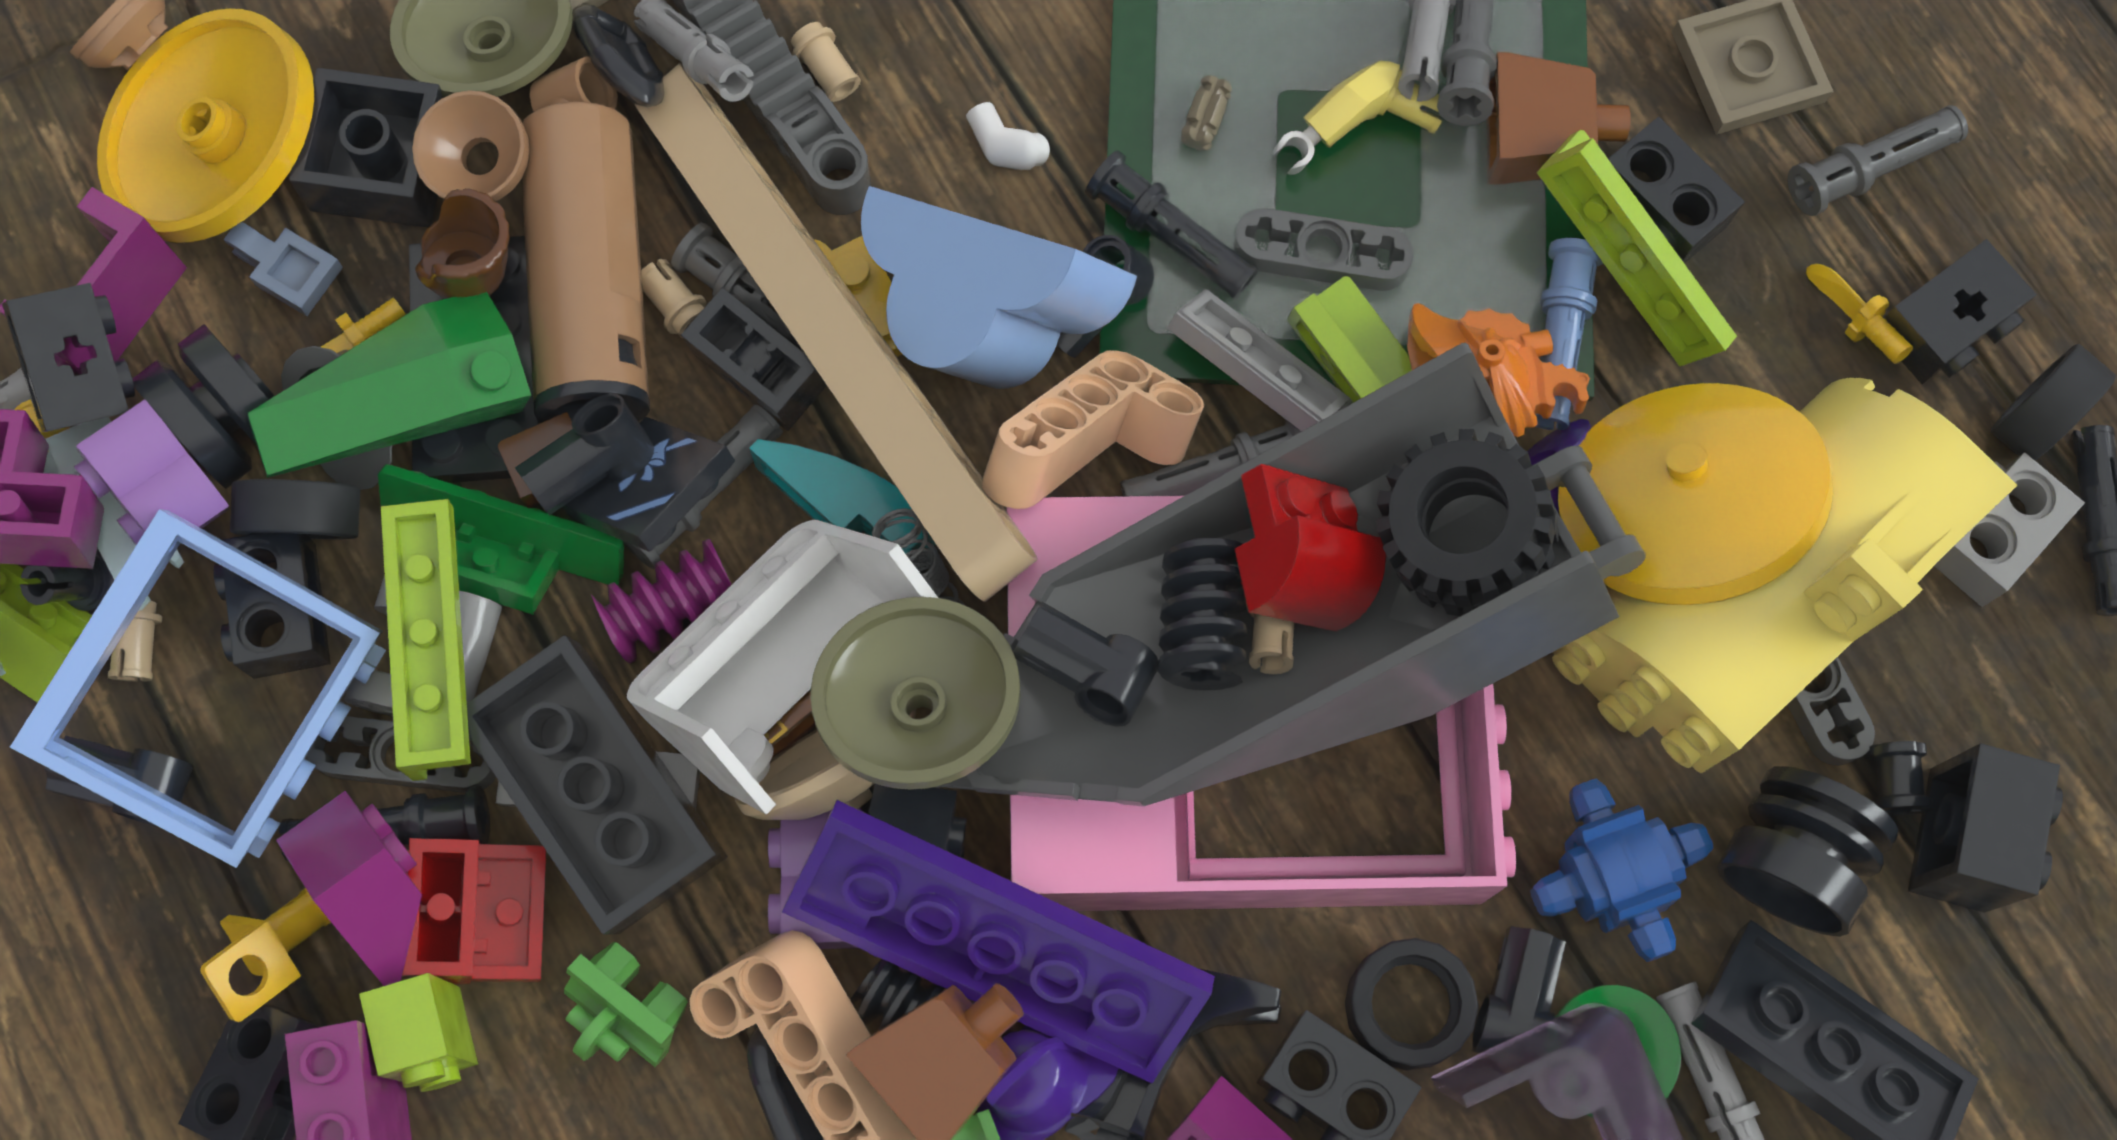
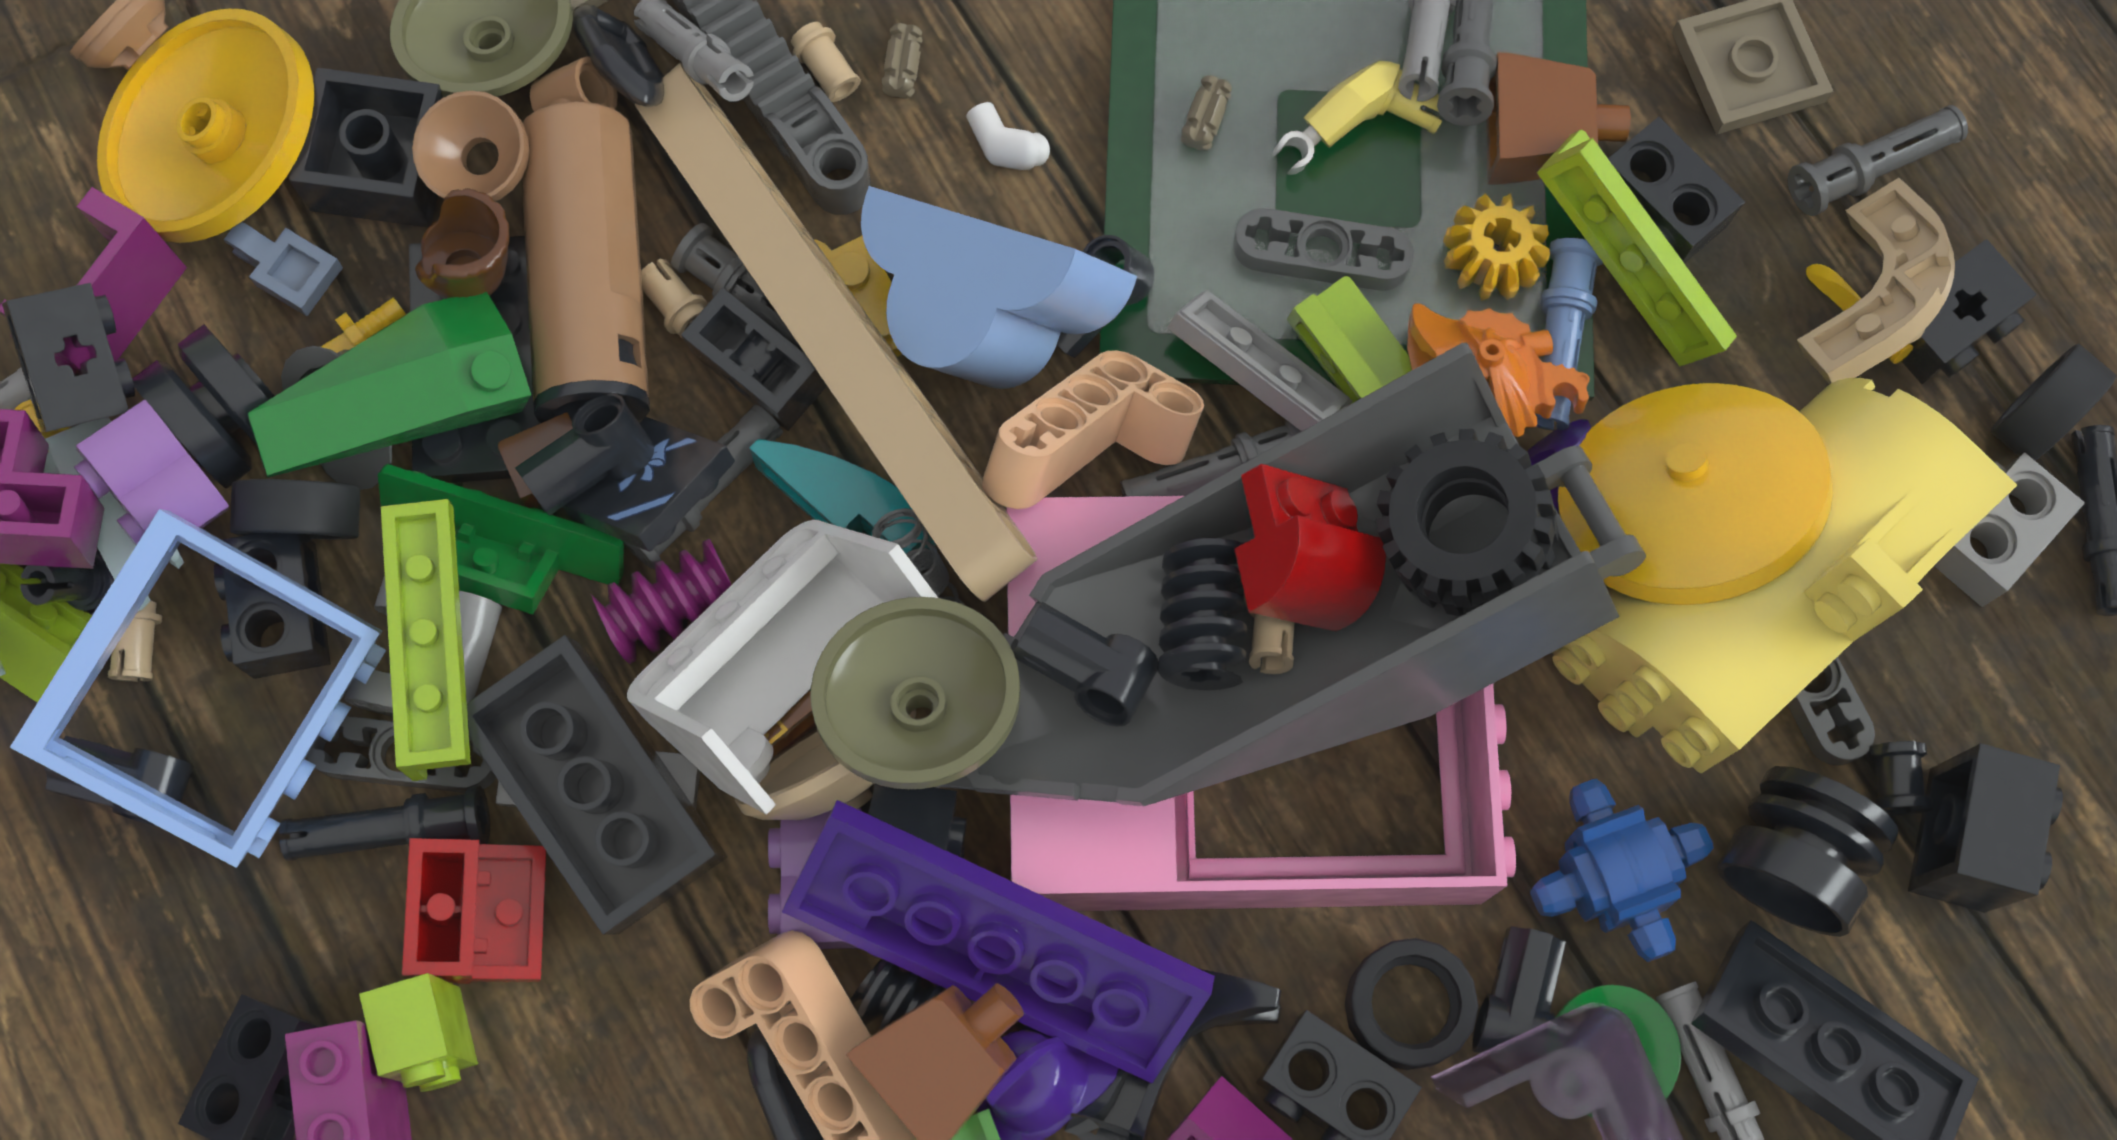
yellow bracket [200,888,331,1022] -> none
magenta slope [276,791,422,986] -> none
bright green hips [564,942,688,1067] -> none
black pin [1084,150,1259,300] -> none
none -> dark tan piece [882,23,922,99]
none -> yellow gear [1443,193,1550,301]
none -> tan plate [1797,178,1955,385]

